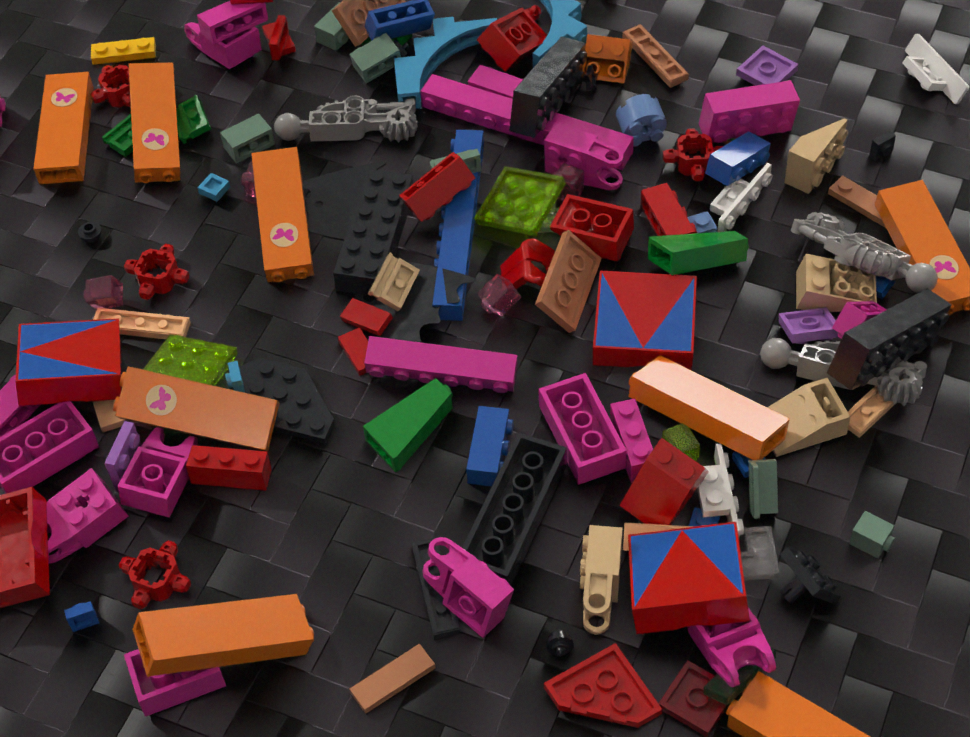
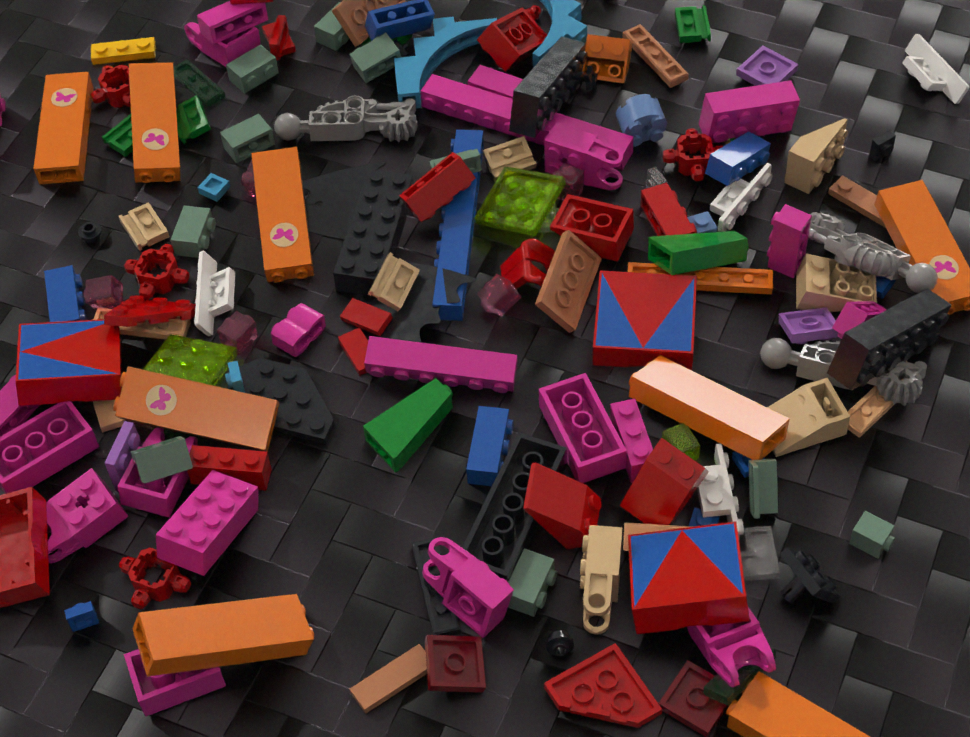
none -> blue brick [44,265,87,322]
none -> red plate [104,295,196,327]
none -> tan plate [119,202,169,251]
none -> sand green panel [130,436,193,484]
none -> dark pink brick [156,470,259,576]
none -> sand green brick [171,205,216,258]
none -> clear green tile [173,59,226,107]
none -> white bracket [194,250,235,337]
none -> clear pink brick [217,311,258,355]
none -> sand green brick [226,44,279,94]
none -> dark pink brick [271,303,326,357]
none -> dark red plate [425,635,486,692]
none -> tan plate [482,136,537,182]
none -> sand green brick [508,548,557,617]
none -> red slope [523,463,601,550]
none -> orange plate [628,262,773,295]
none -> clear plate [645,167,667,188]
none -> green plate [675,6,711,43]
none -> dark pink brick [767,204,812,278]

